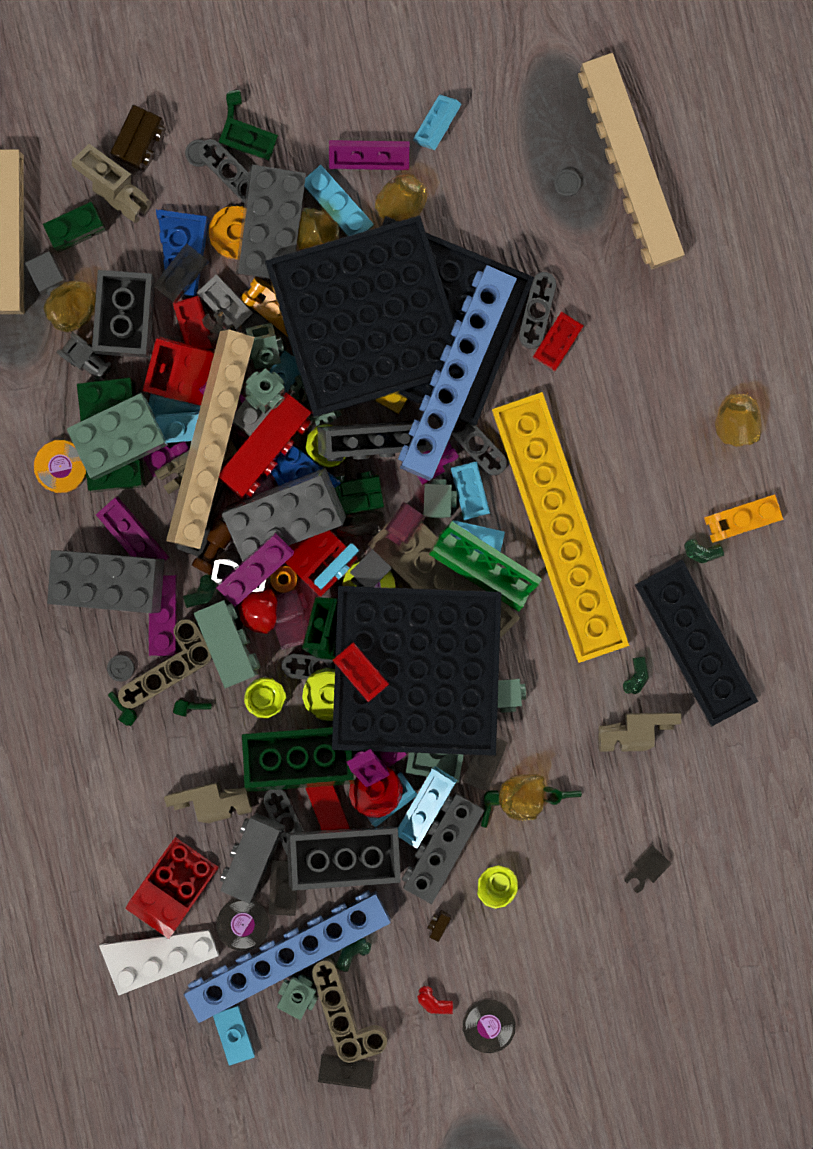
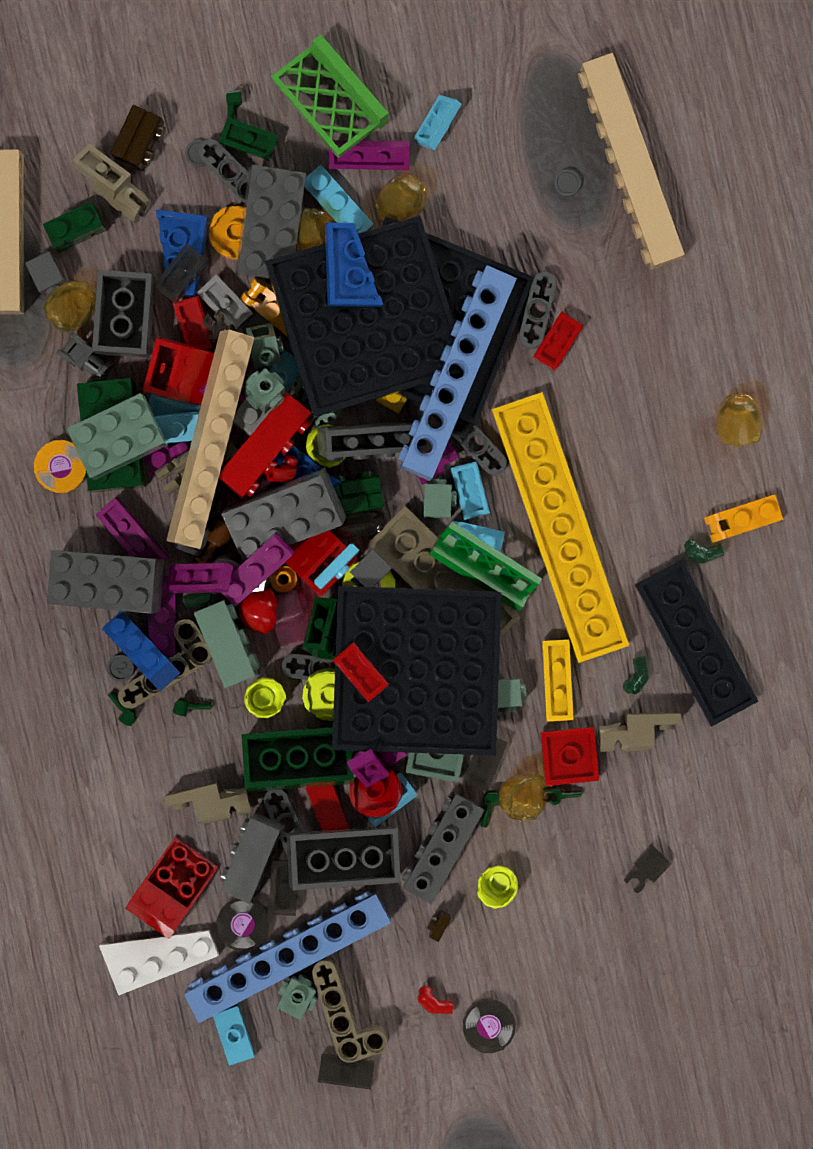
clear green arm [336,938,371,972] -> none
clear pink brick [385,502,425,547] -> none
plate [398,766,458,848] -> none
none -> blue brick [101,611,180,692]
none -> magenta plate [165,563,233,593]
none -> red arm [267,455,298,482]
none -> bright green fence [271,34,389,158]
none -> blue wing [325,222,383,307]
none -> red plate [540,727,599,786]
none -> yellow plate [542,639,574,721]

